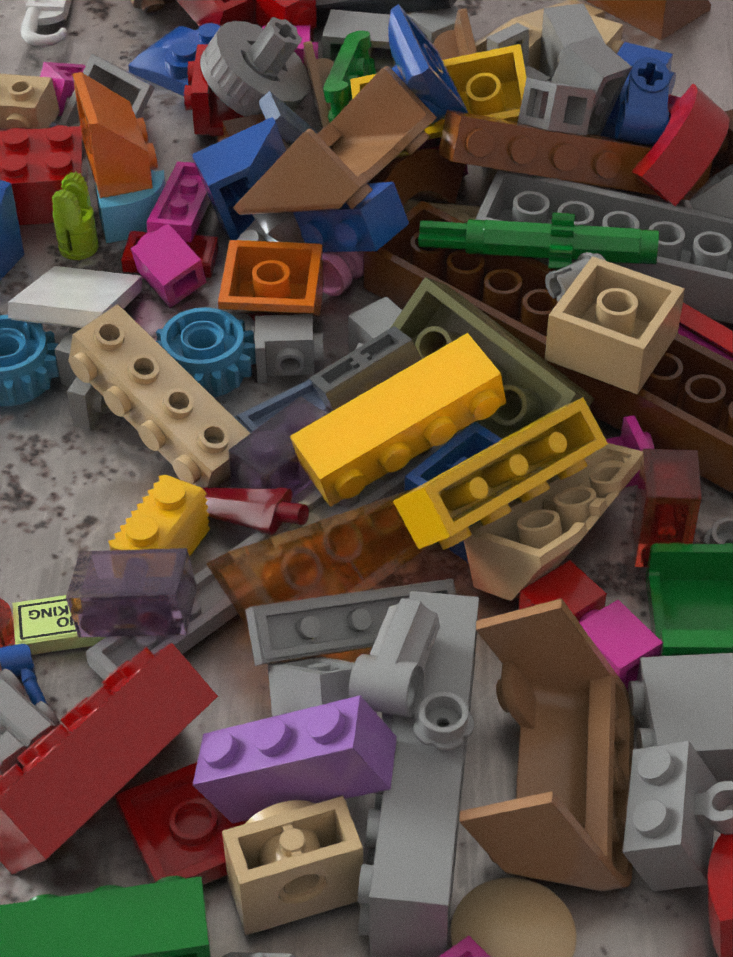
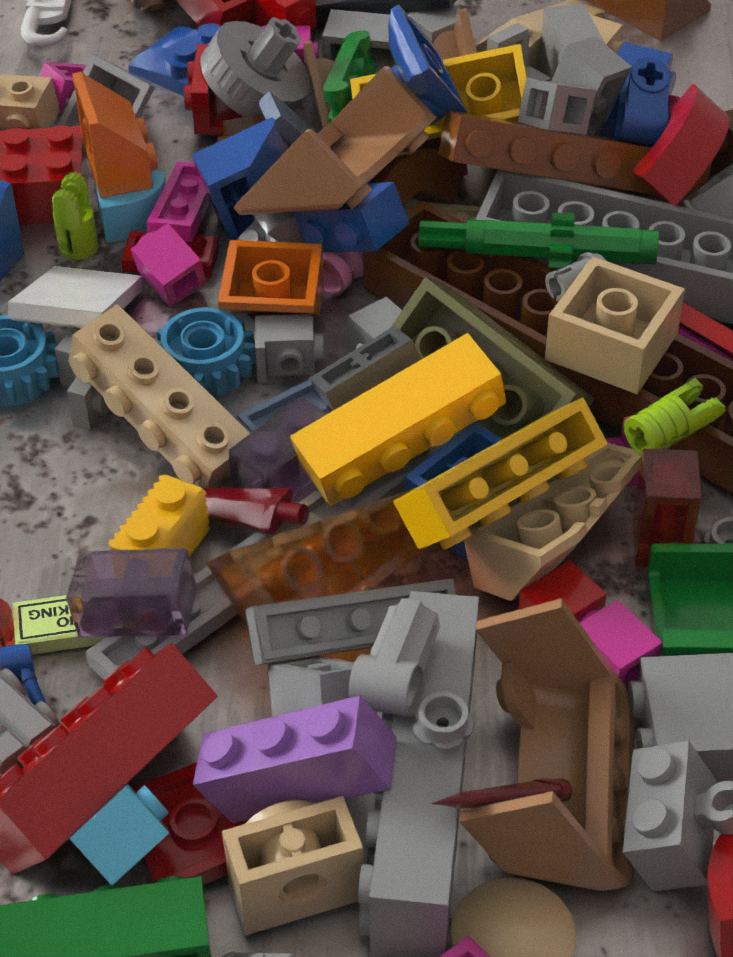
none -> medium azure brick [69,783,169,886]
none -> dark red bar [431,778,572,808]
none -> lime hinge [624,378,726,460]

